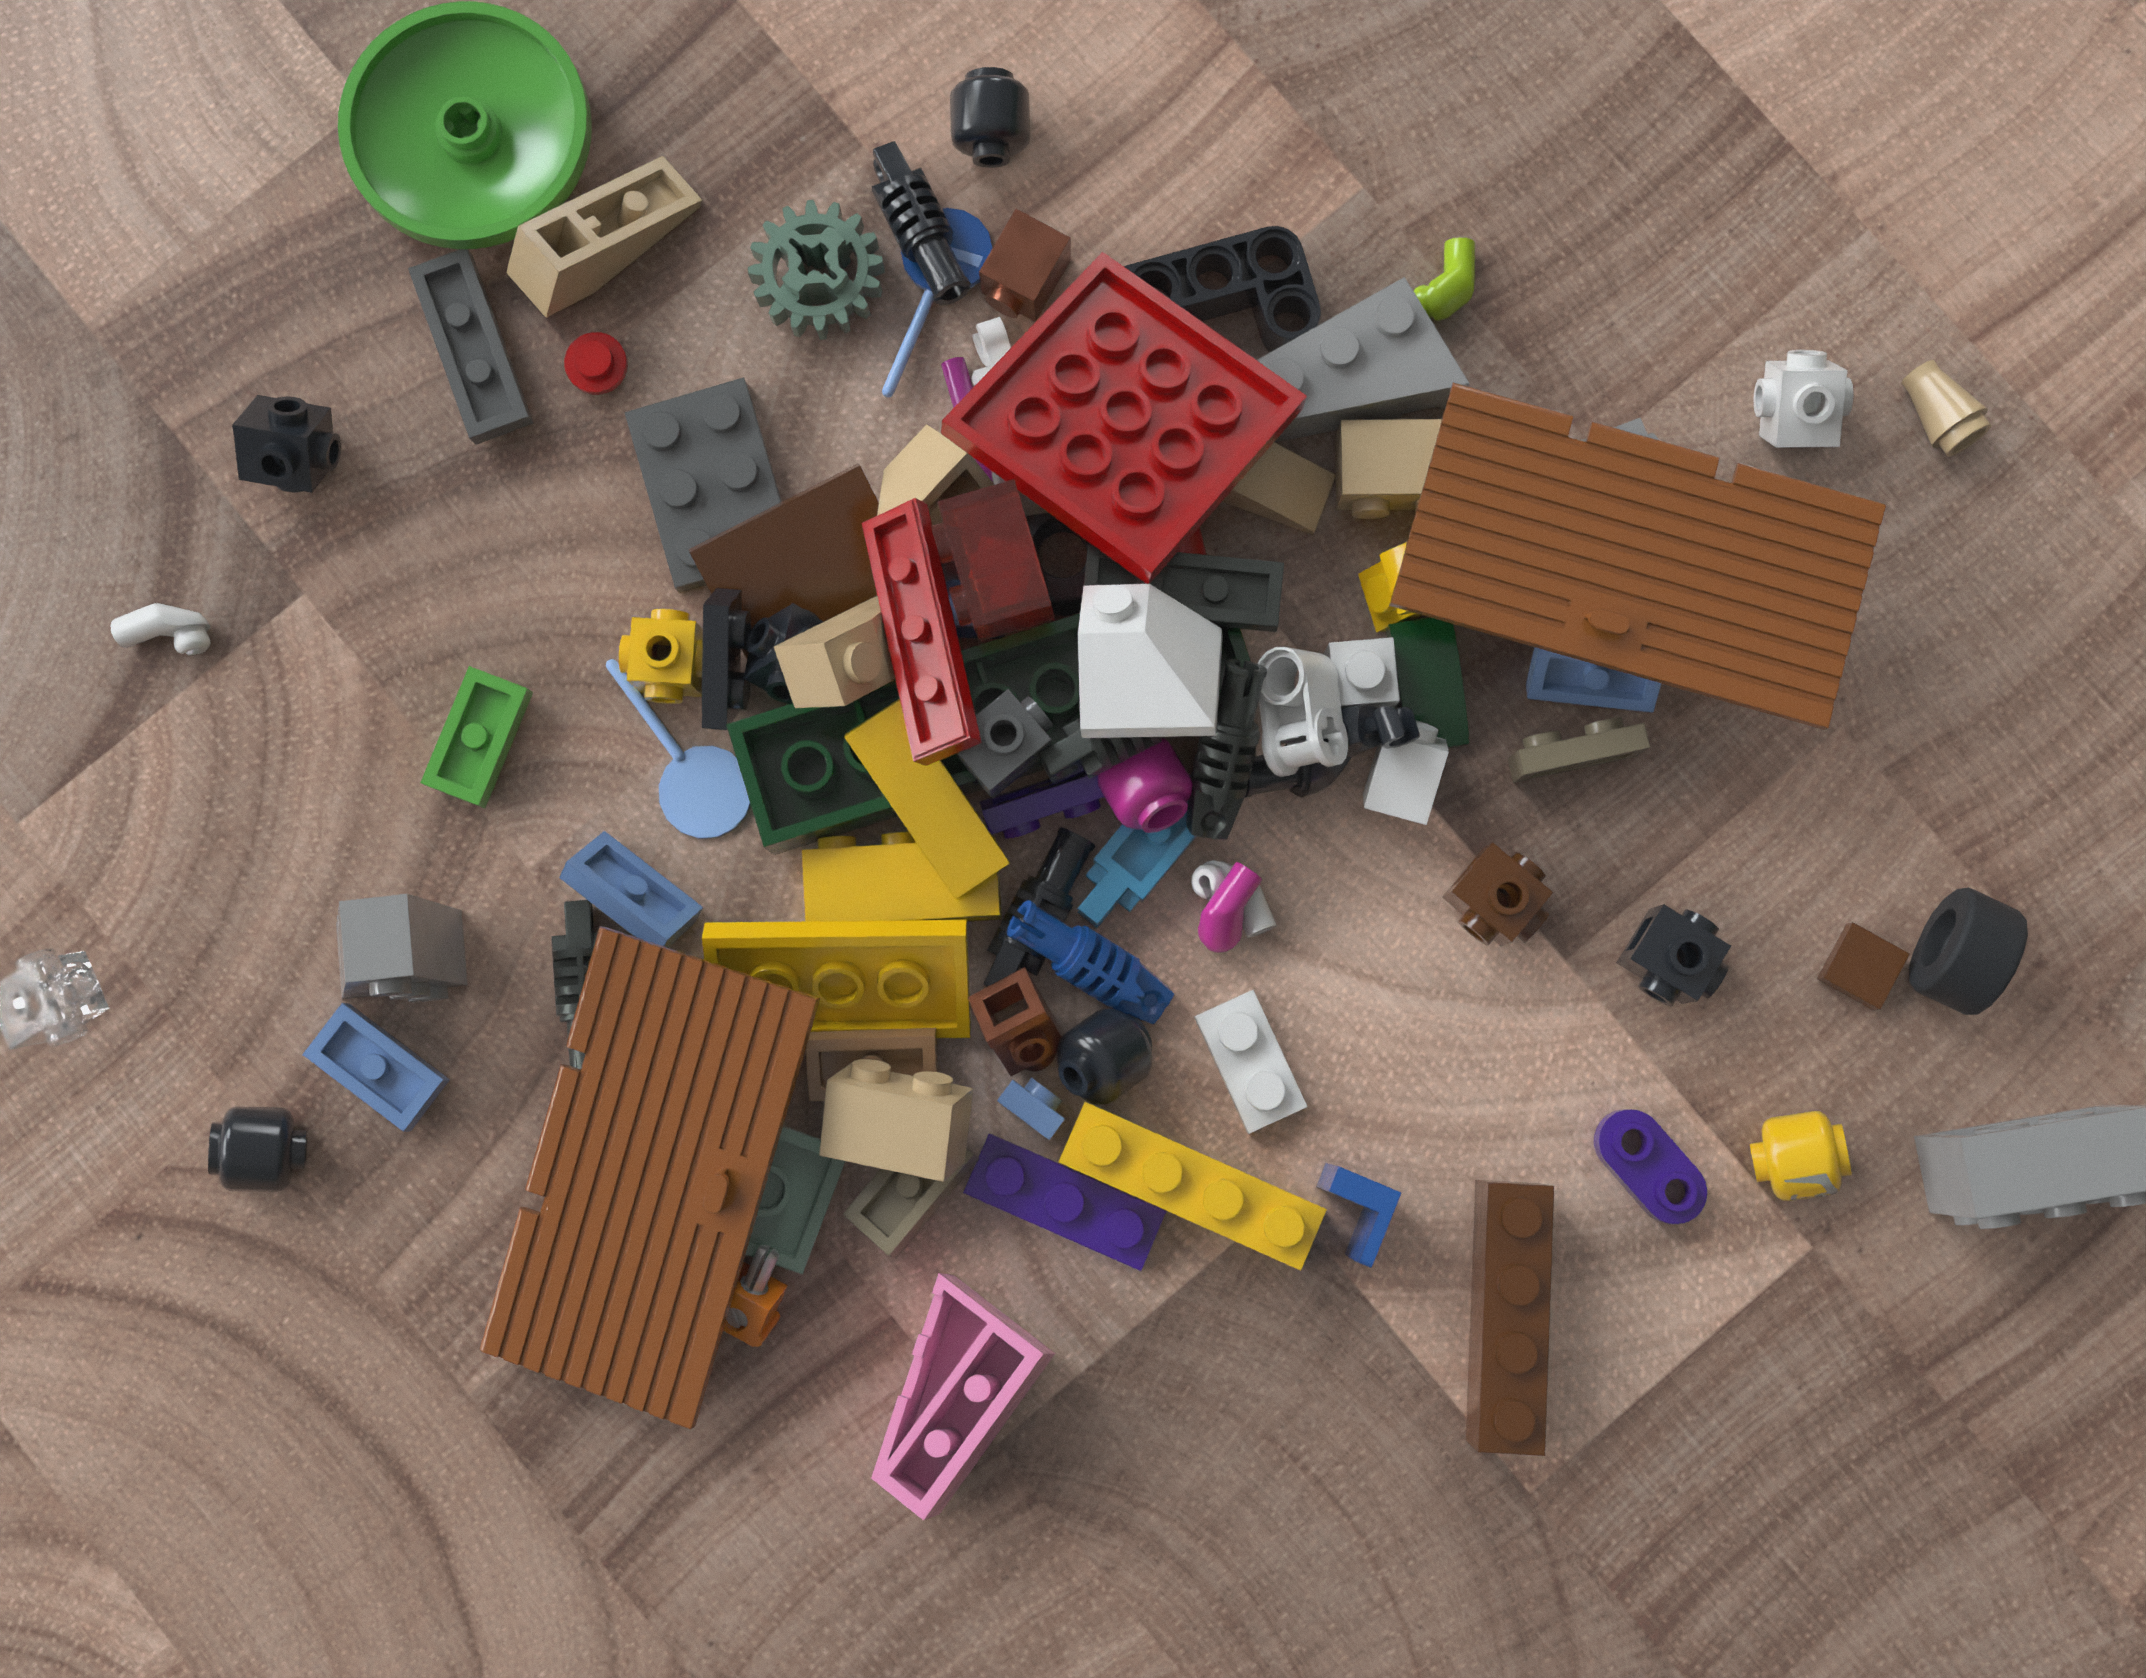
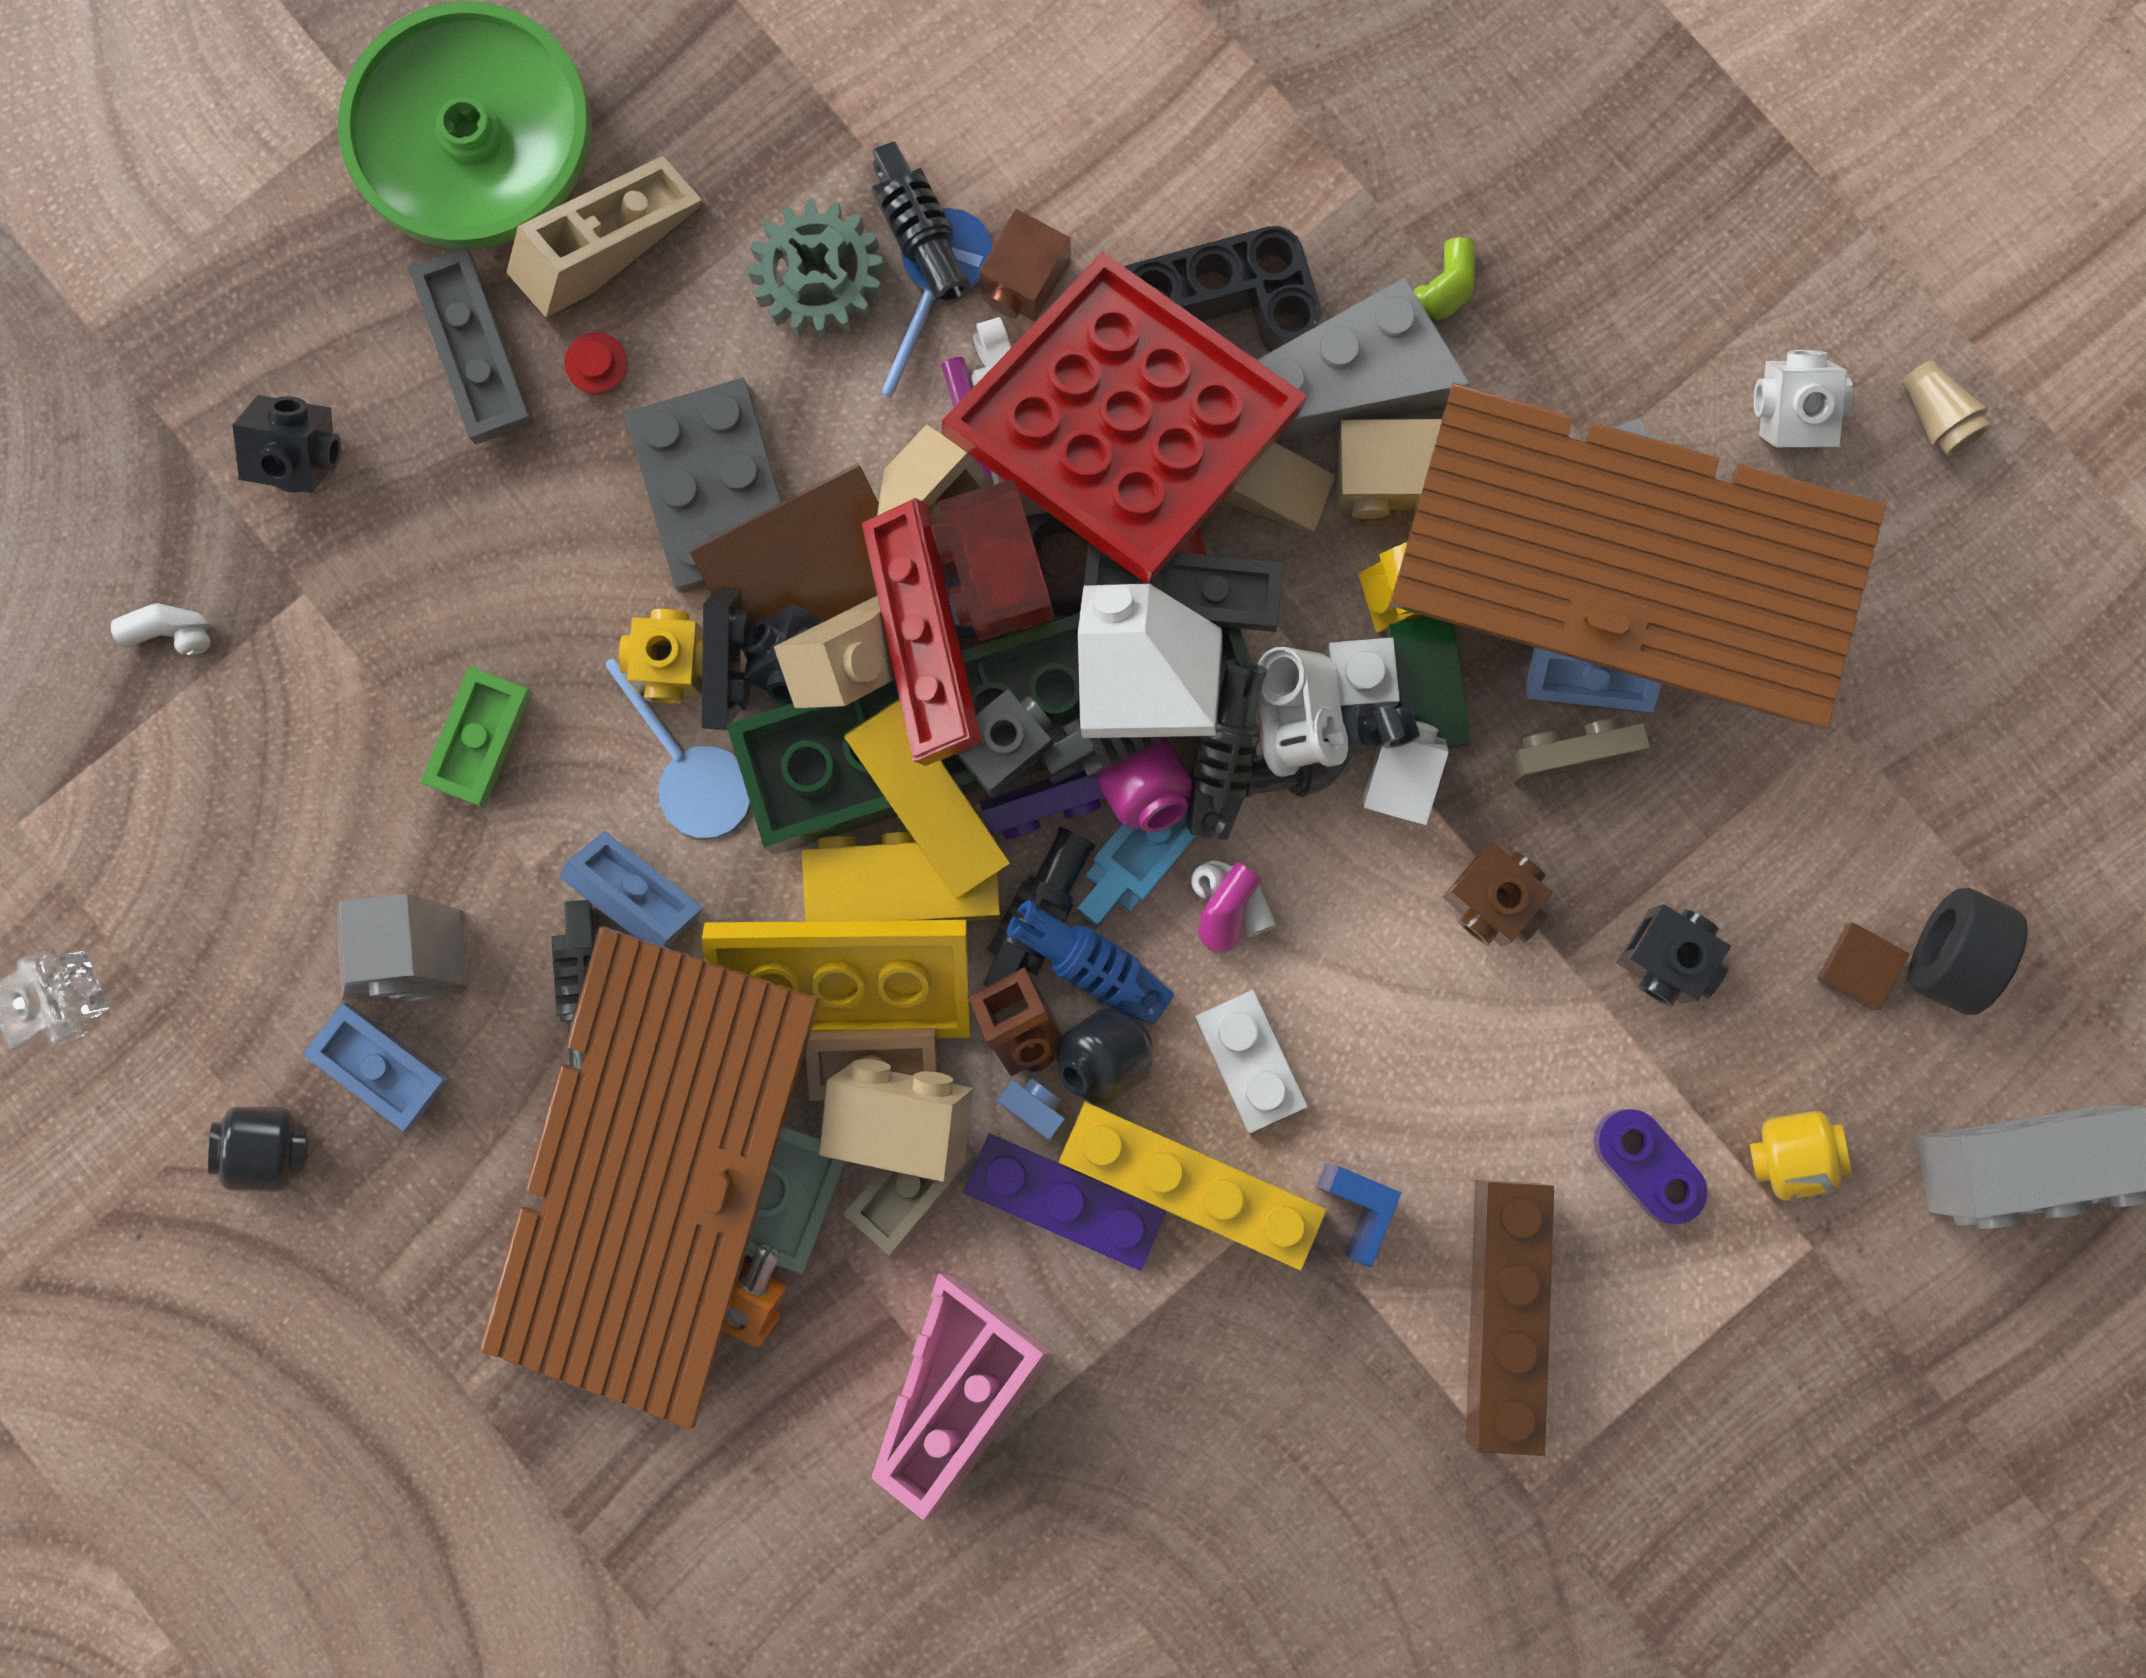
black head [950,67,1030,168] -> none

